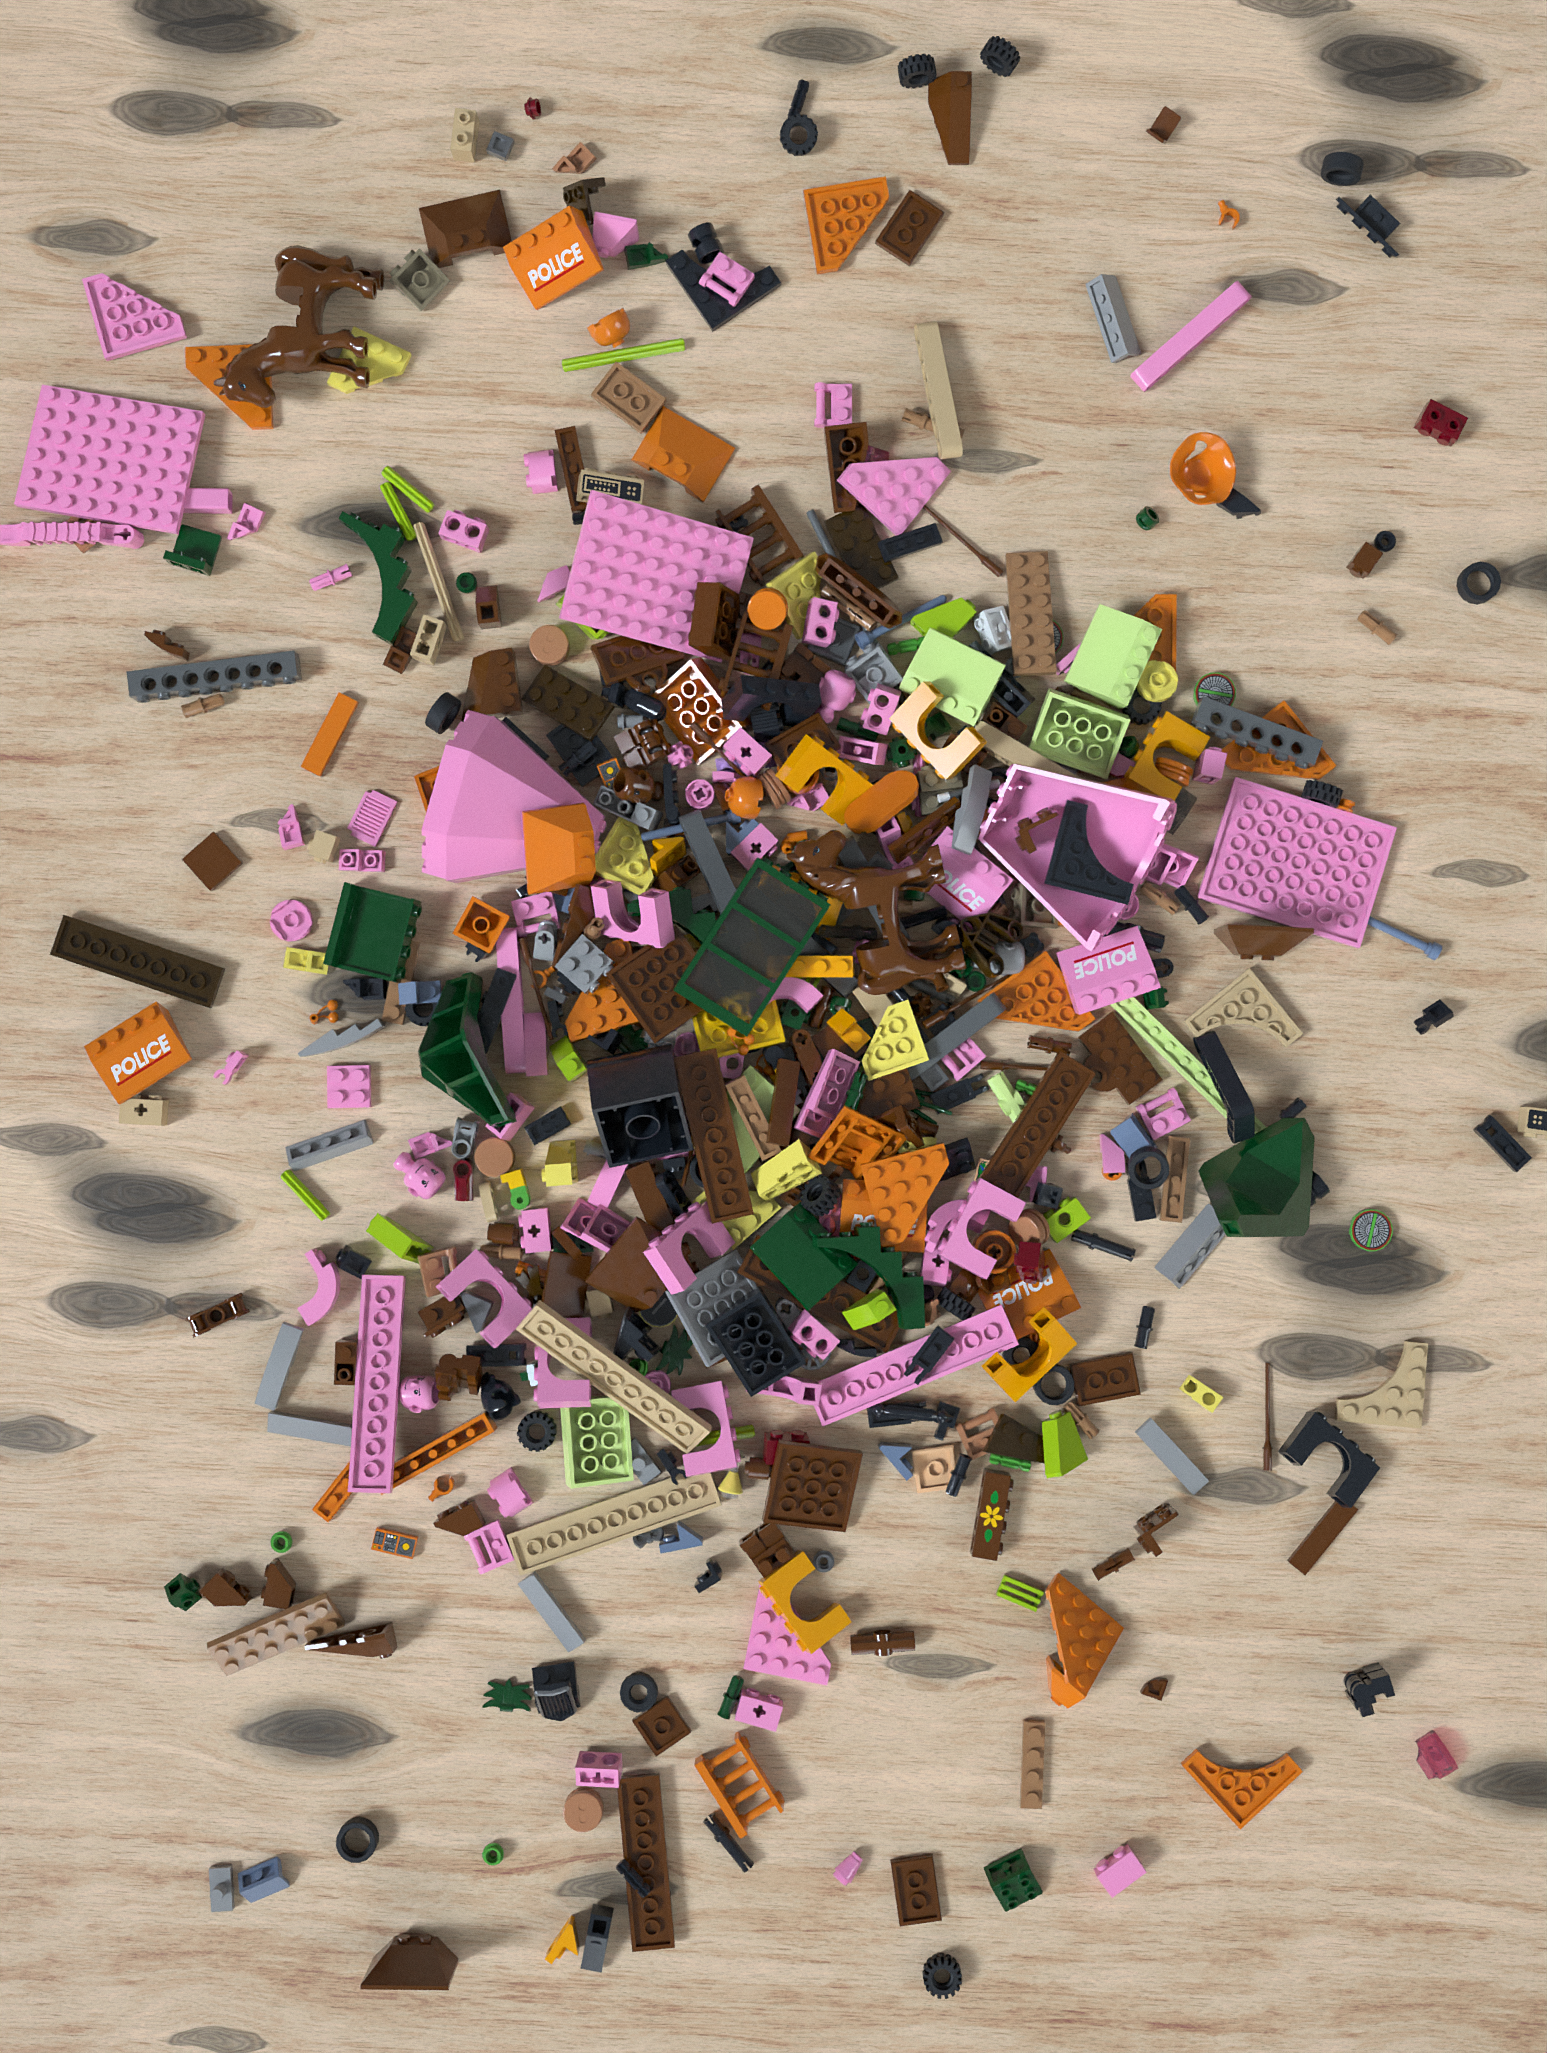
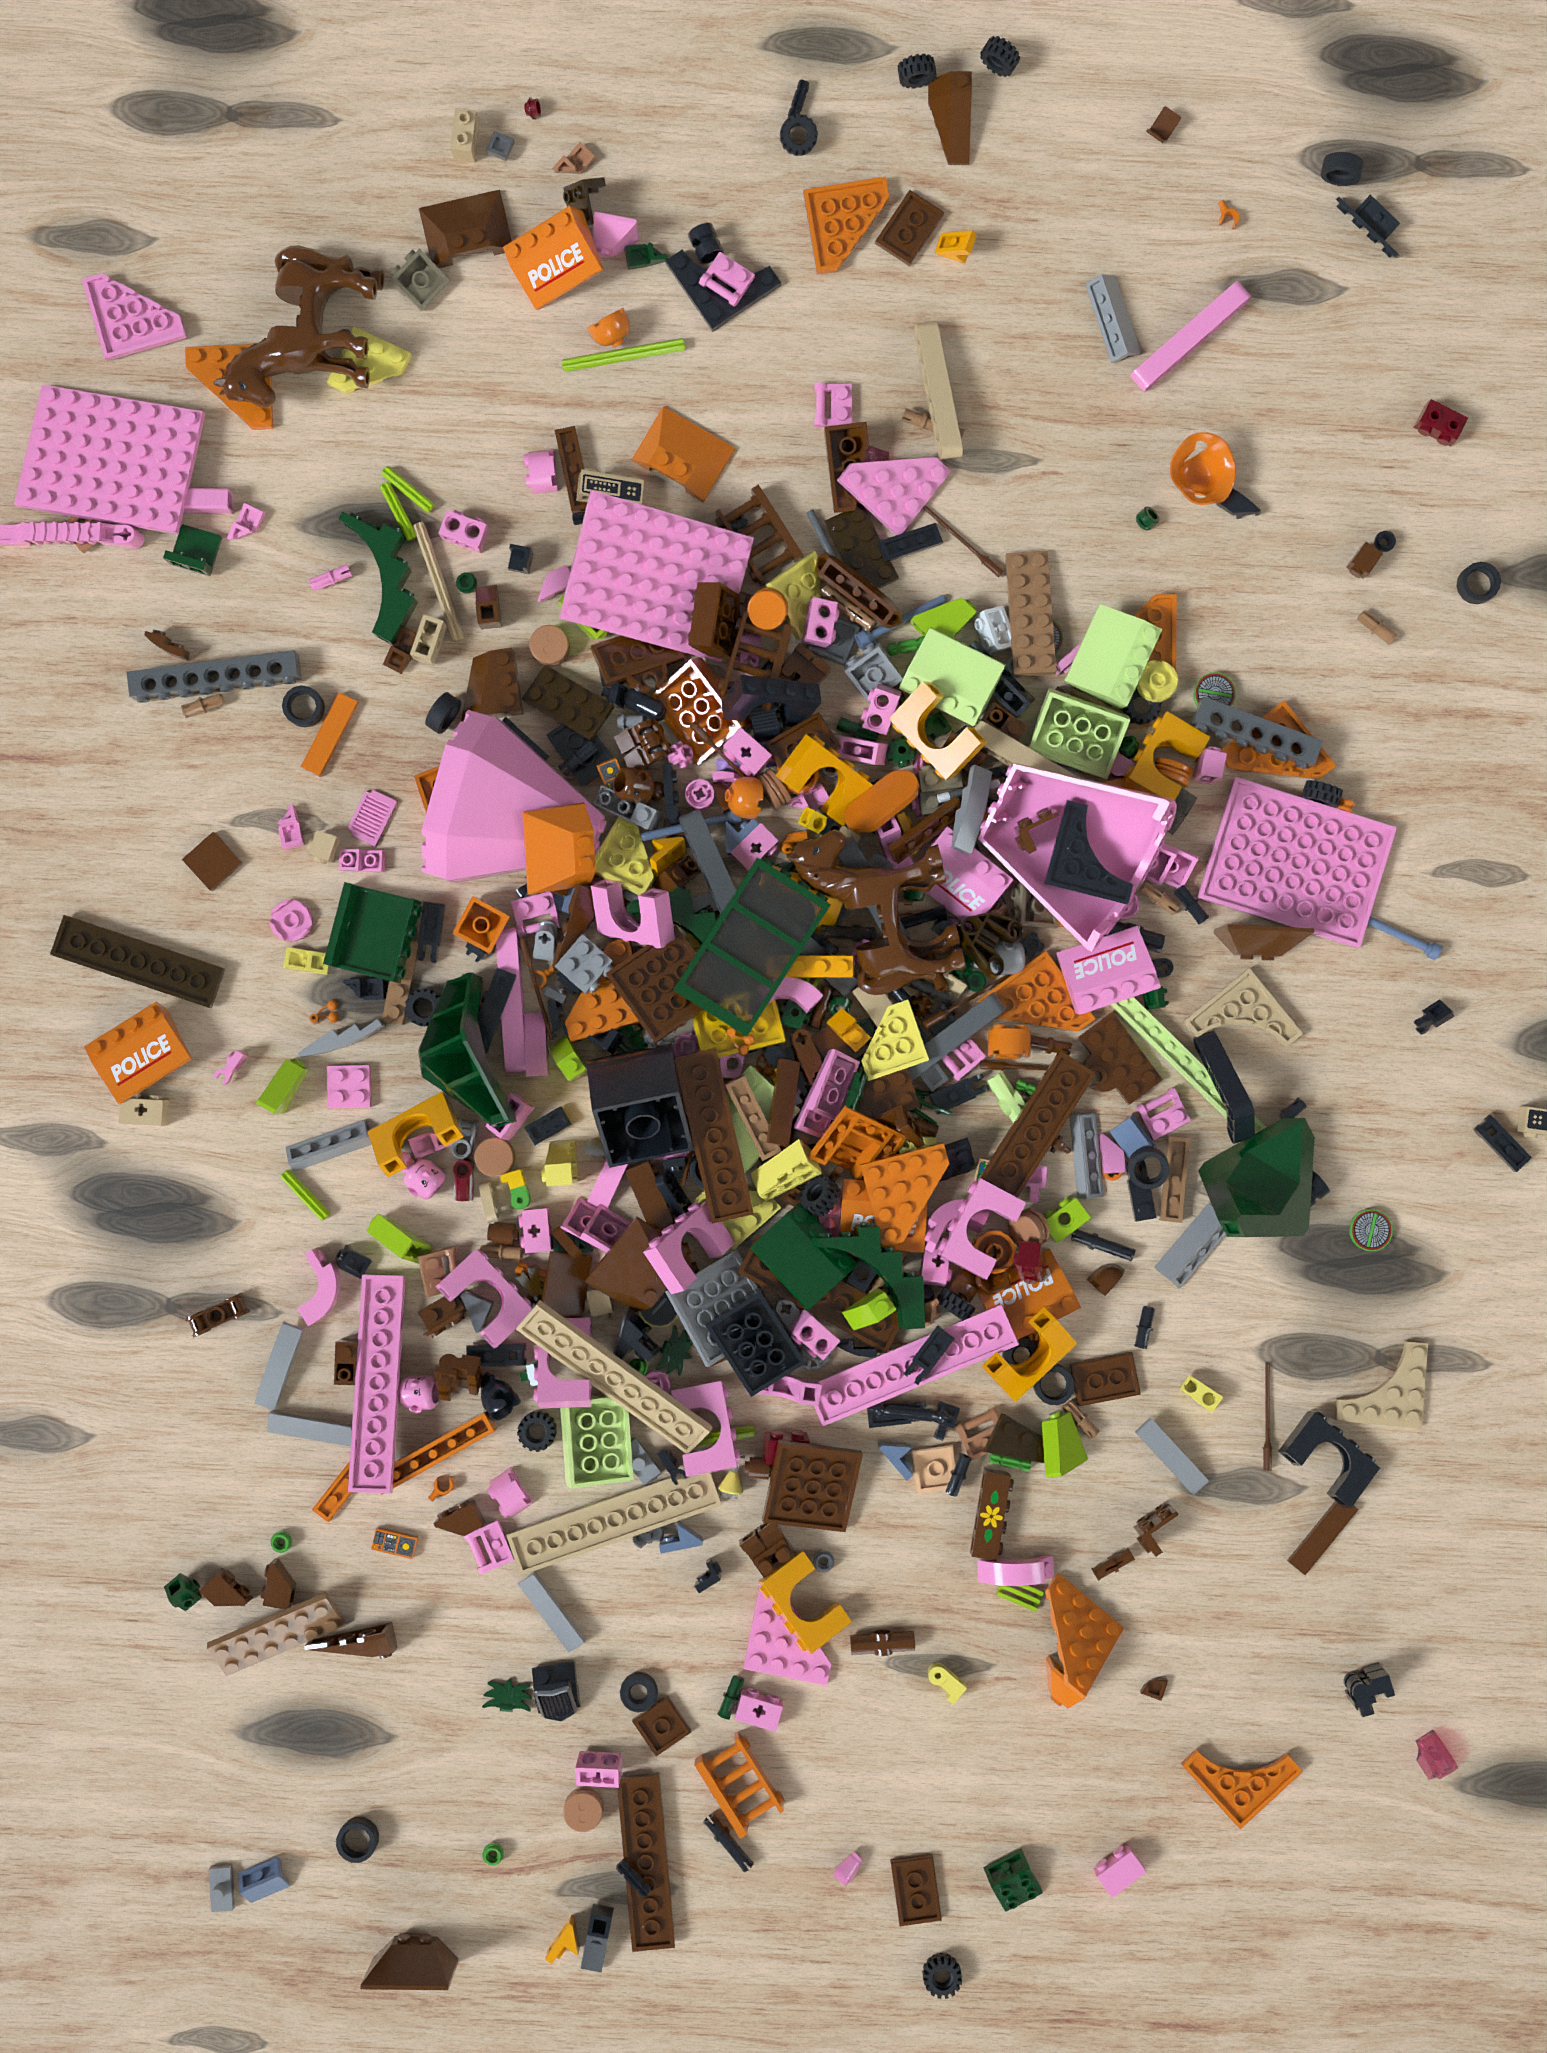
sand blue slope [398,981,442,1005] -> none
medium nougat pin [583,917,604,943] -> none
medium nougat plate [591,362,666,434] -> none
bright pink piece [815,670,856,723] -> none
medium nougat plate [1020,1720,1045,1809] -> none
black bracket [1032,1182,1063,1209] -> none
none -> lime slope [256,1057,309,1114]
none -> black tyre [282,685,325,728]
none -> light orange arch [367,1091,463,1177]
none -> black hinge [418,902,446,963]
none -> black panel [508,544,533,574]
none -> yellow leg [798,806,842,836]
none -> light yellow leg [928,1662,967,1705]
none -> light orange slope [935,230,977,263]
none -> bright pink arch [977,1555,1054,1586]
none -> orange brick [988,1024,1031,1059]
none -> light grey slope [1069,1113,1104,1199]
none -> reddish brown brick [1086,1264,1125,1296]

